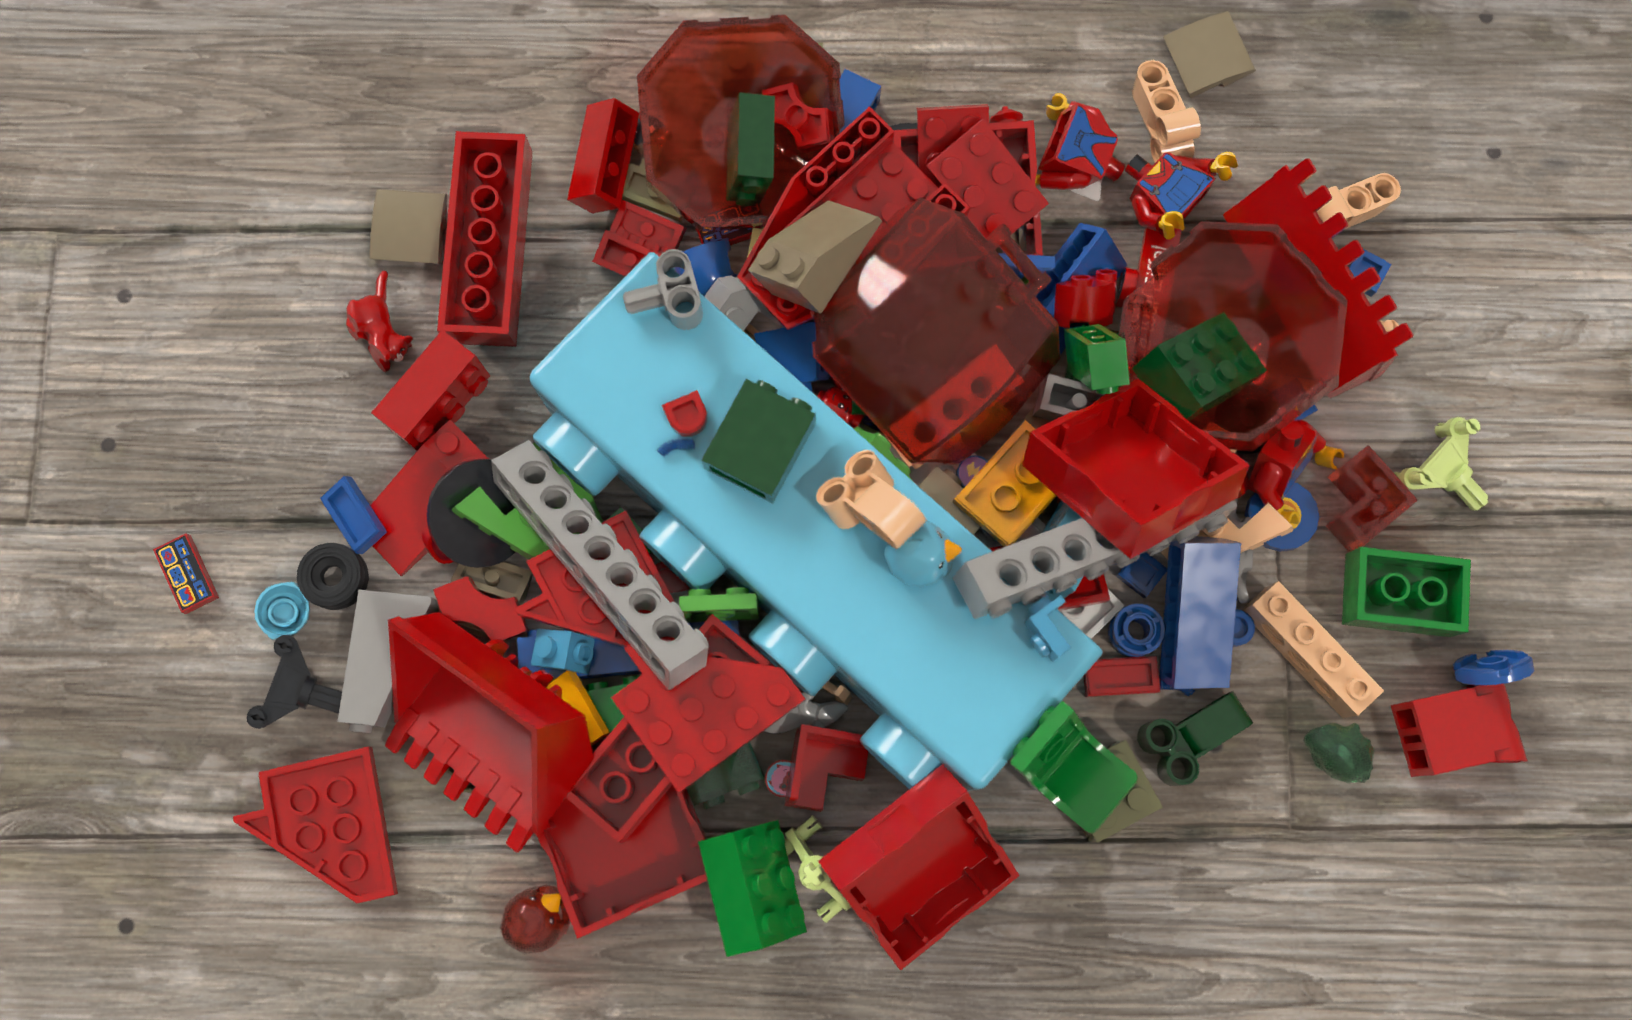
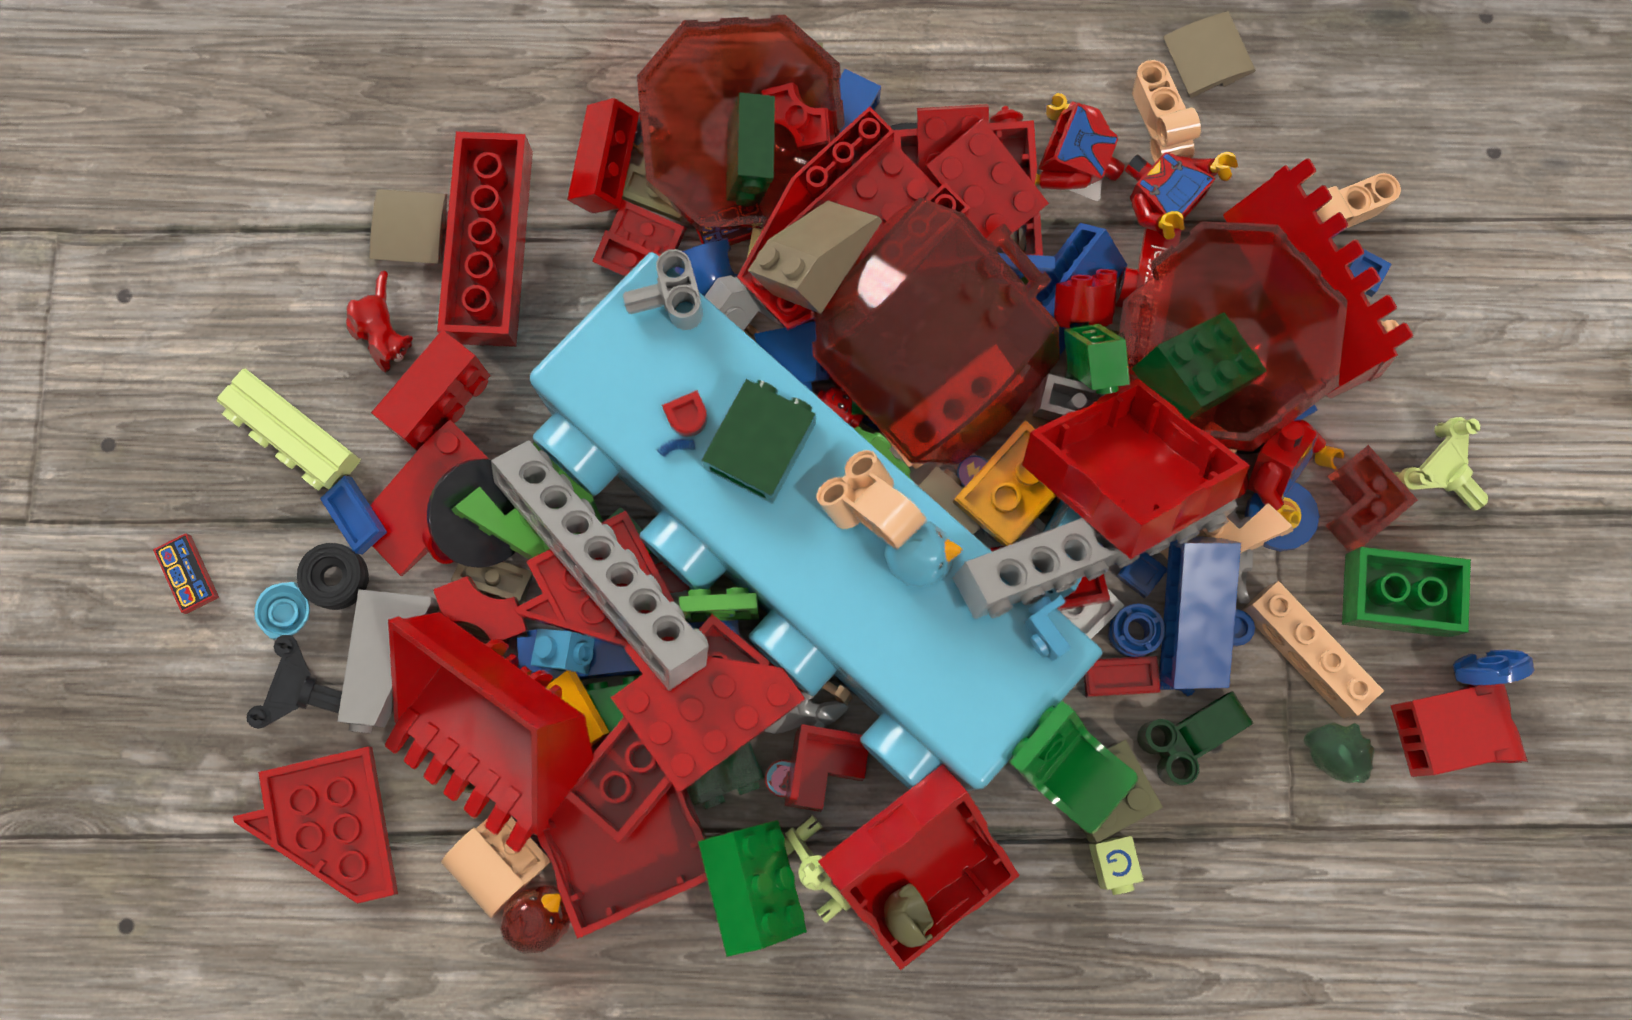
none -> yellowish green brick [217,368,361,491]
none -> light nougat brick [441,817,551,918]
none -> olive hair [884,883,933,947]
none -> yellowish green brick [1089,835,1144,895]

